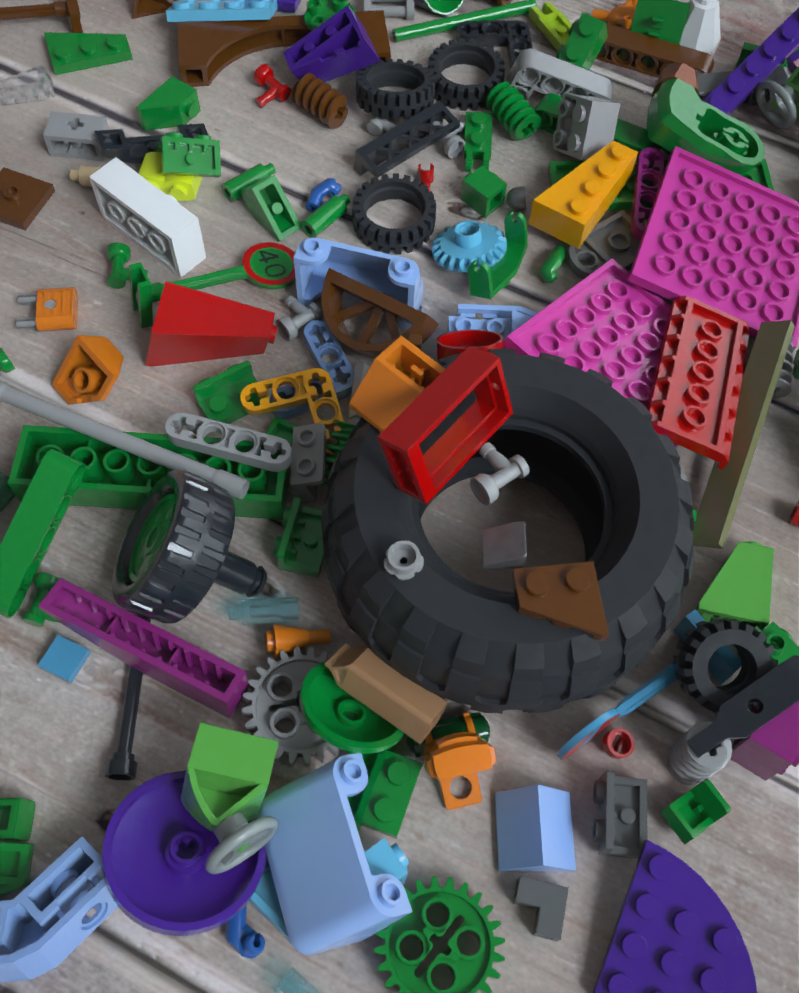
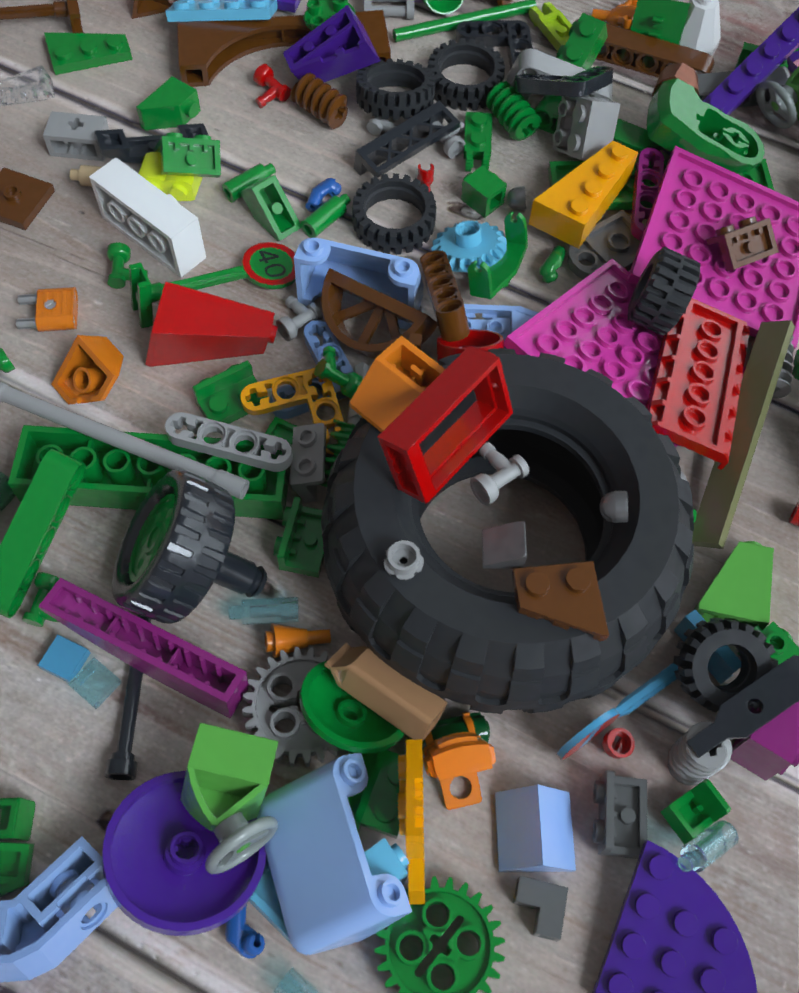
none -> clear light blue tile [68,657,122,710]
none -> green piece [314,346,363,398]
none -> light orange wing [398,739,425,904]
none -> reddish brown beam [420,250,470,342]
none -> black beam [515,66,613,97]
none -> flat silver hinge [600,491,628,523]
none -> black tyre [628,247,700,335]
none -> clear light blue cylinder [678,820,739,872]
none -> reddish brown bracket [706,216,779,271]

